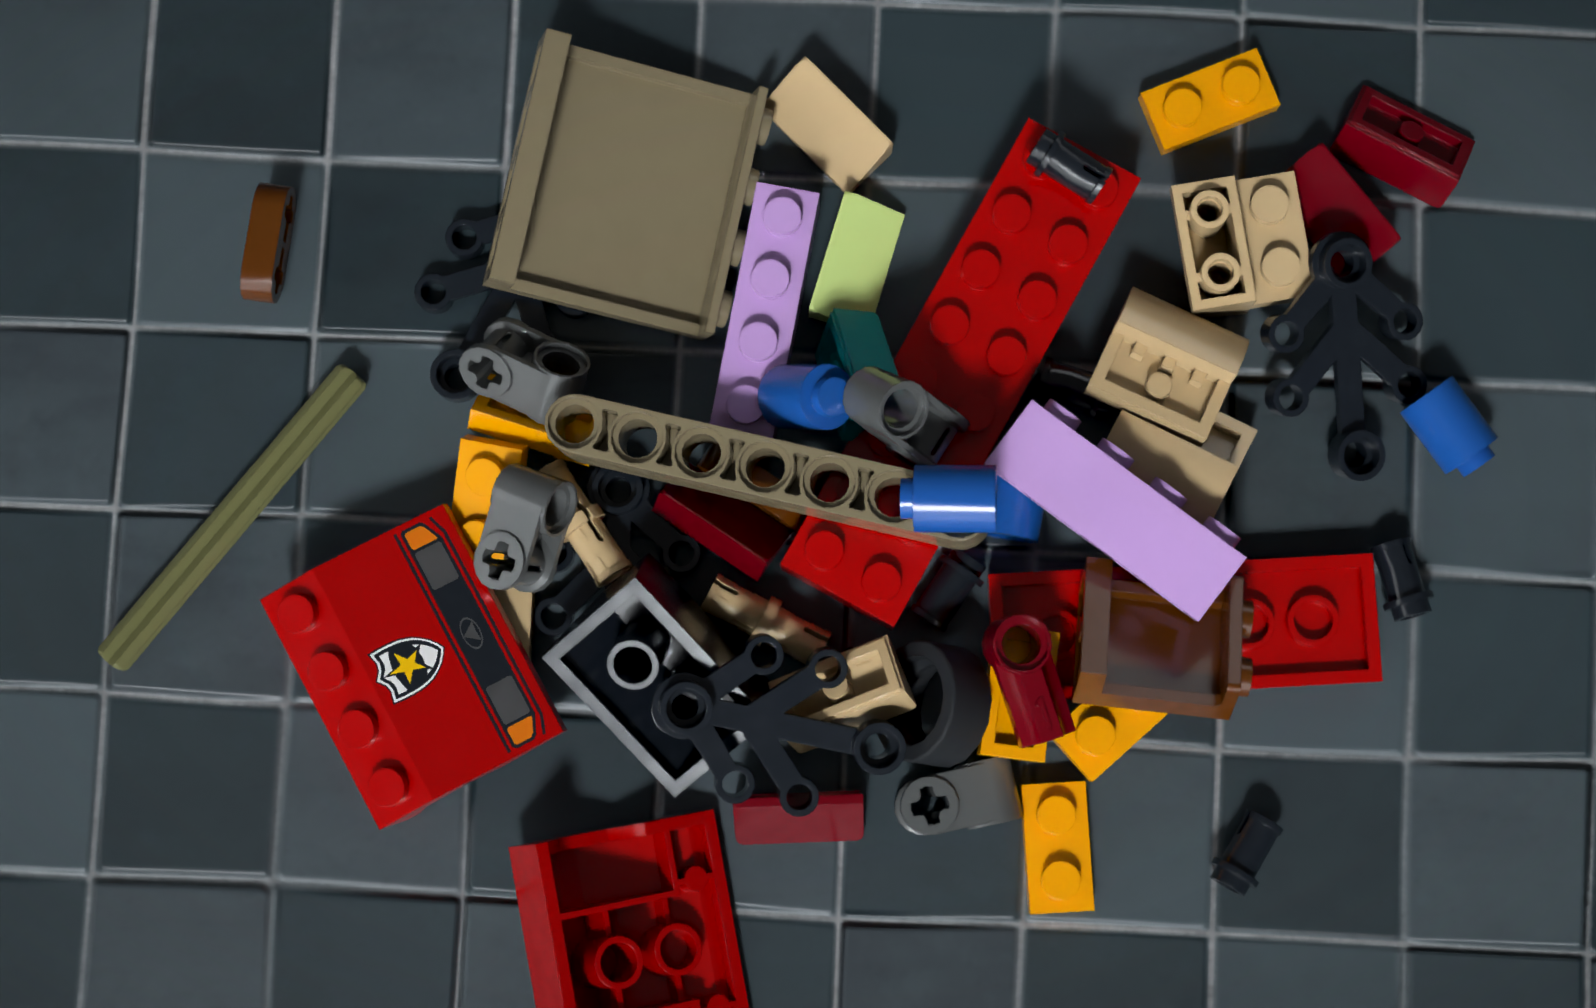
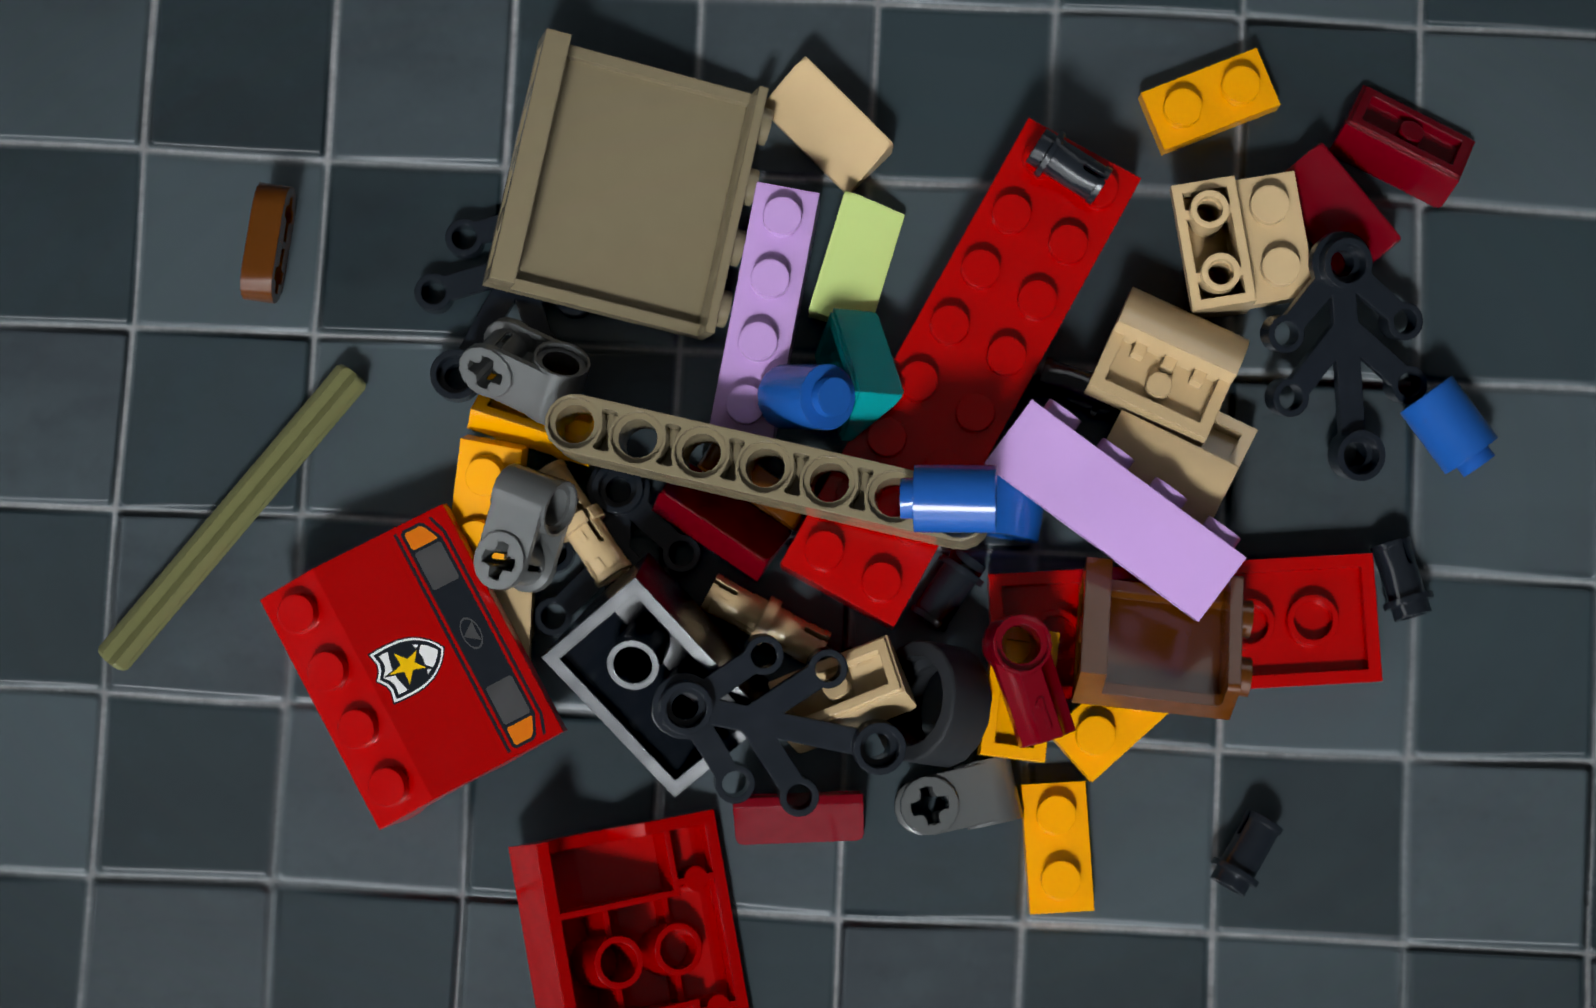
dark grey piece [843,366,970,470] -> none

